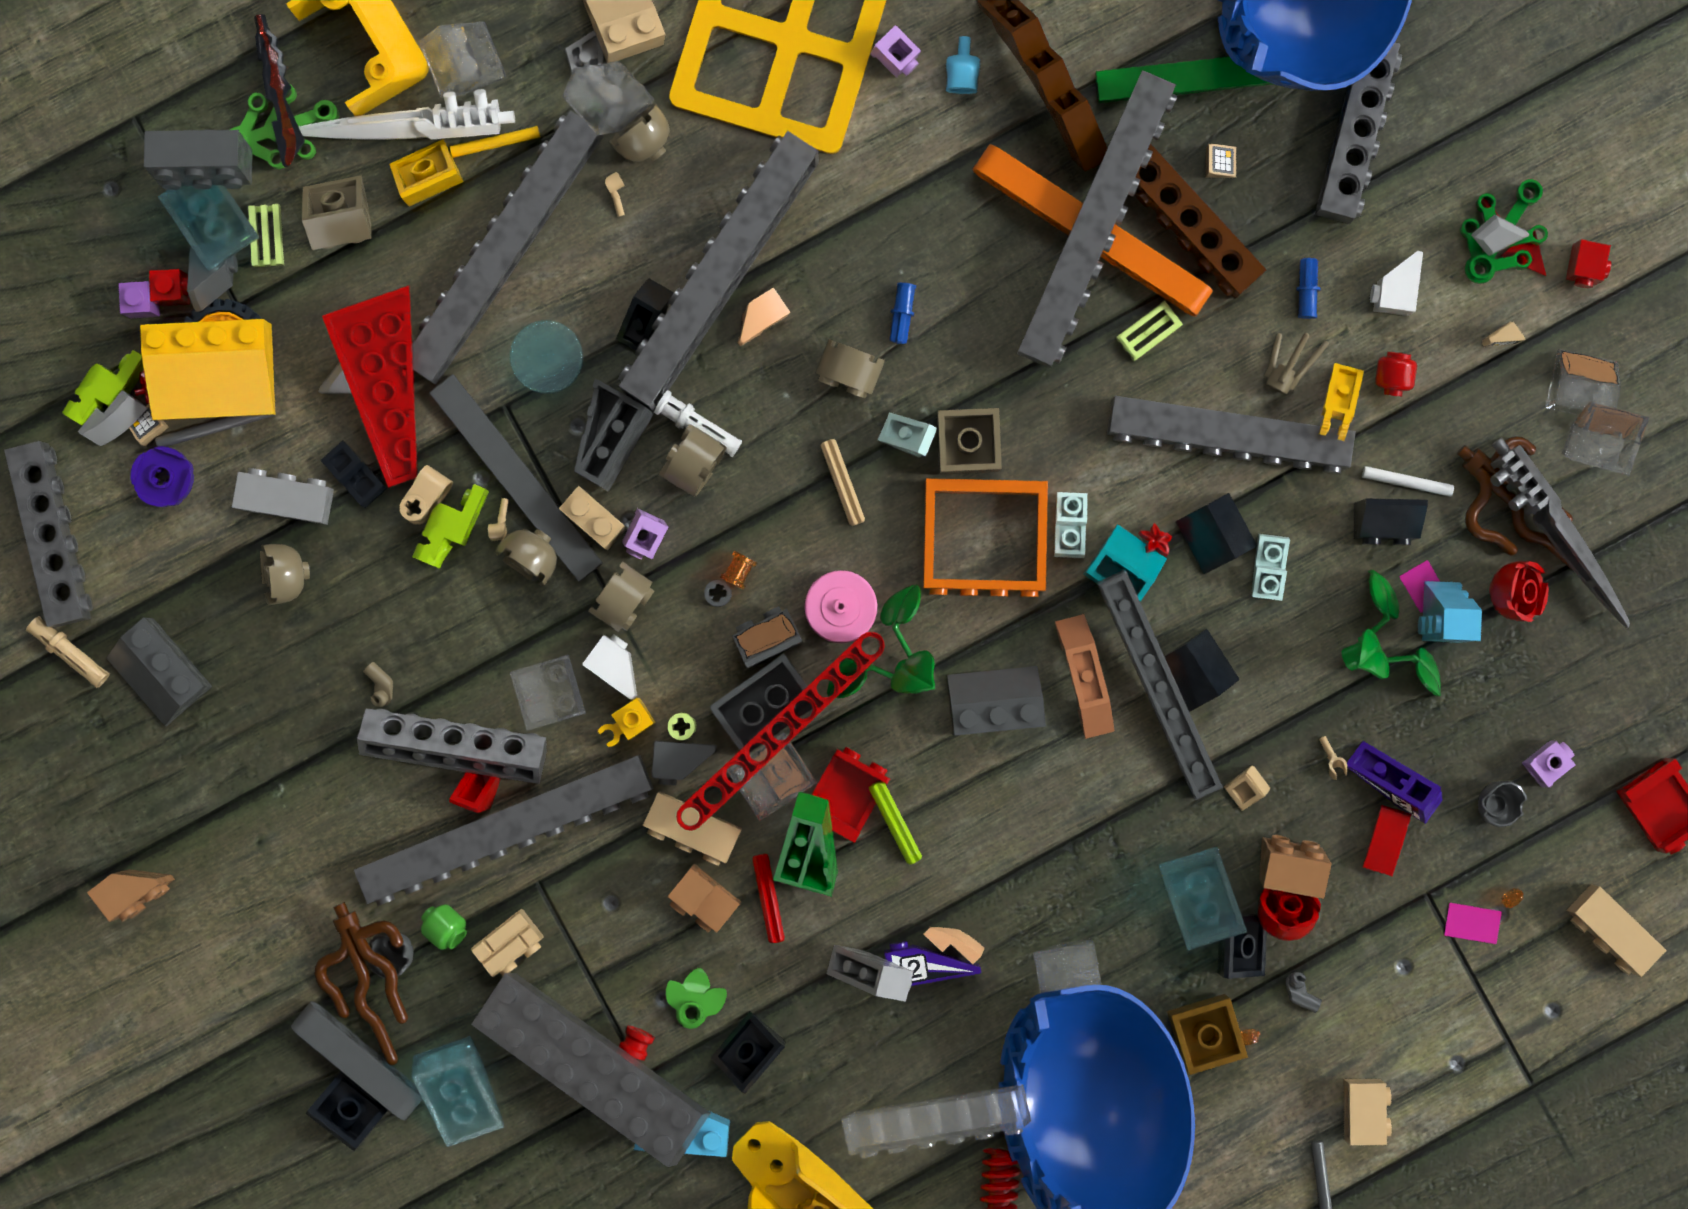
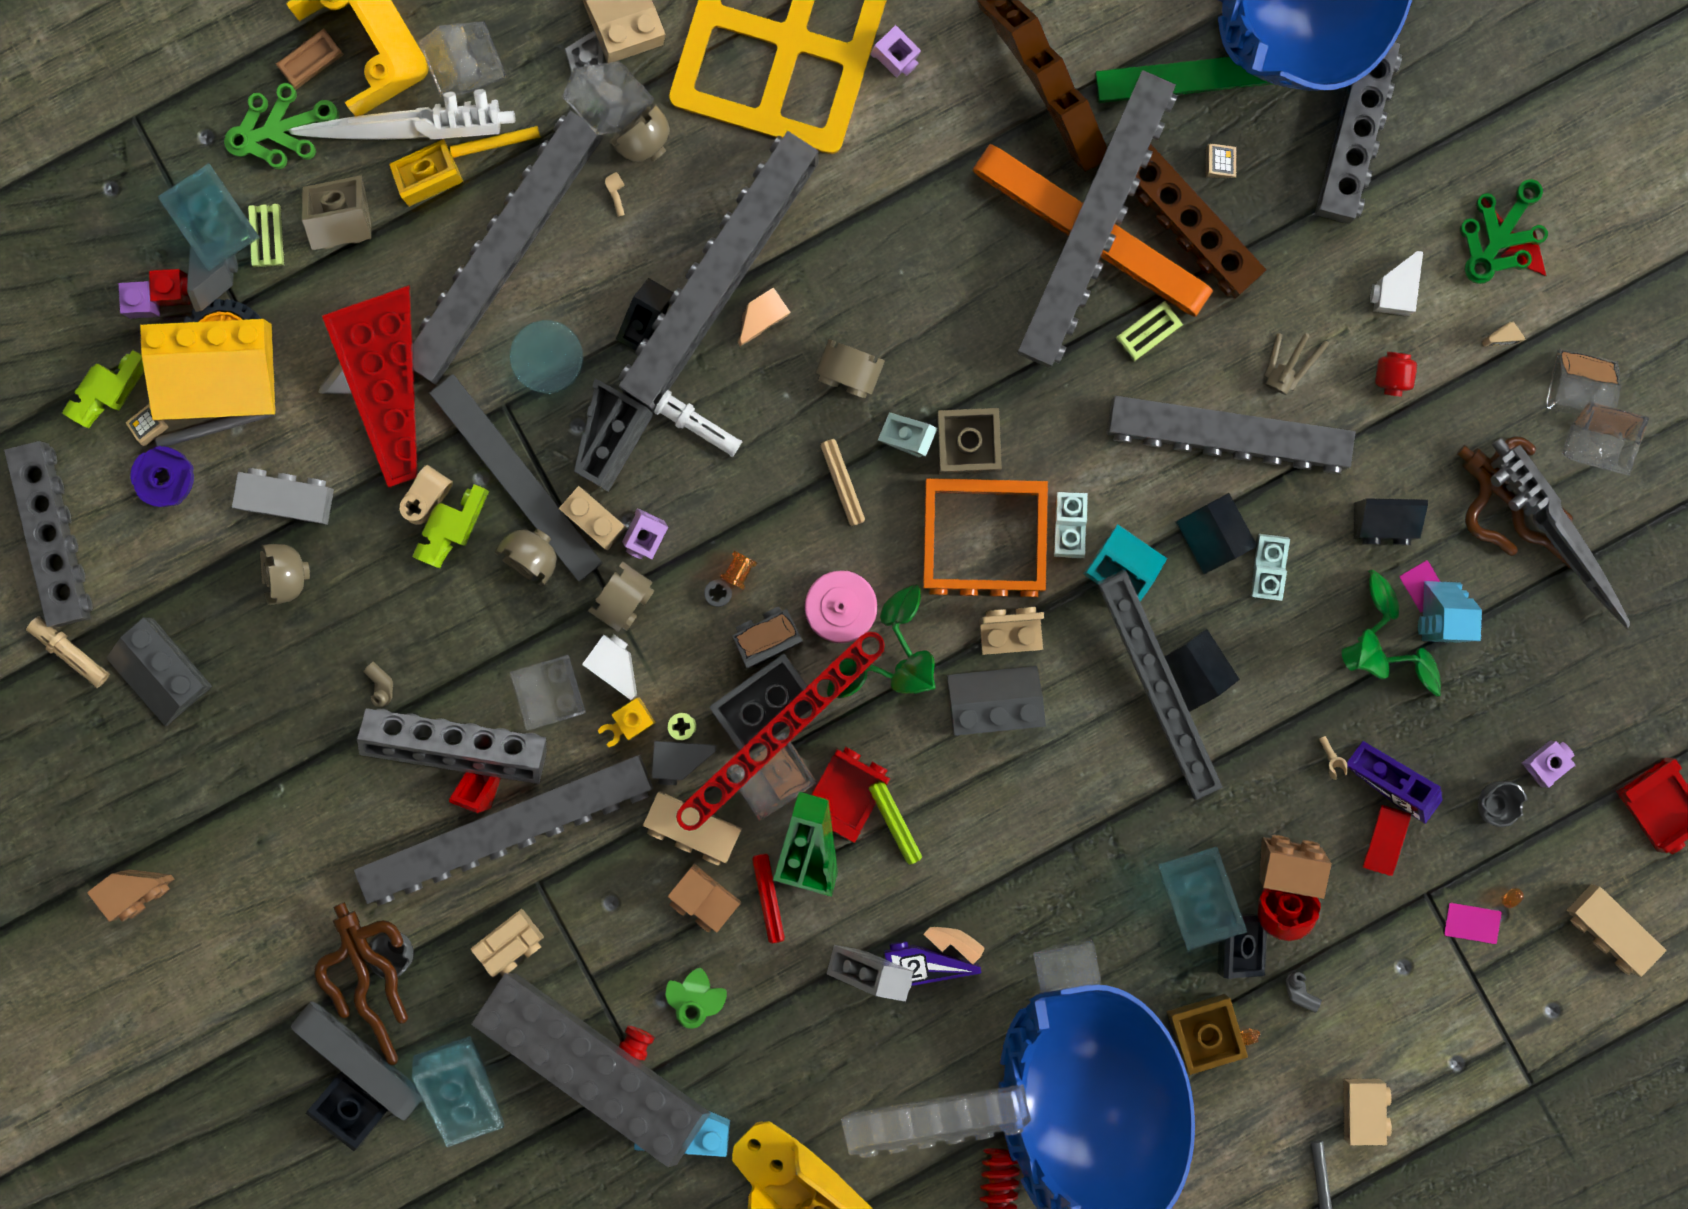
light grey slope [78,390,147,446] -> none
red plant [134,371,150,405] -> none
dark grey brick [144,130,252,190] -> none
black sword [254,14,305,167] -> none
black slope [321,440,387,508] -> none
bright green head [421,904,467,950] -> none
tan hand [488,498,509,541] -> none
dark tan brick [659,424,727,497] -> none
black slope [711,1011,786,1094] -> none
blue axle [890,282,916,344] -> none
medium azure piece [946,36,980,94] -> none
nougat slope [1055,614,1115,739] -> none
red plant [1138,523,1172,557] -> none
tan slope [1224,765,1270,811] -> none
blue axle [1296,258,1321,319] -> none
yellow hinge [1319,363,1364,441] -> none
white bar [1362,466,1454,497] -> none
light grey piece [1471,214,1529,256] -> none
red cylinder [1489,561,1549,622] -> none
red brick [1566,239,1611,288] -> none
none -> medium nougat tile [276,29,344,90]
none -> tan bracket [979,607,1044,655]

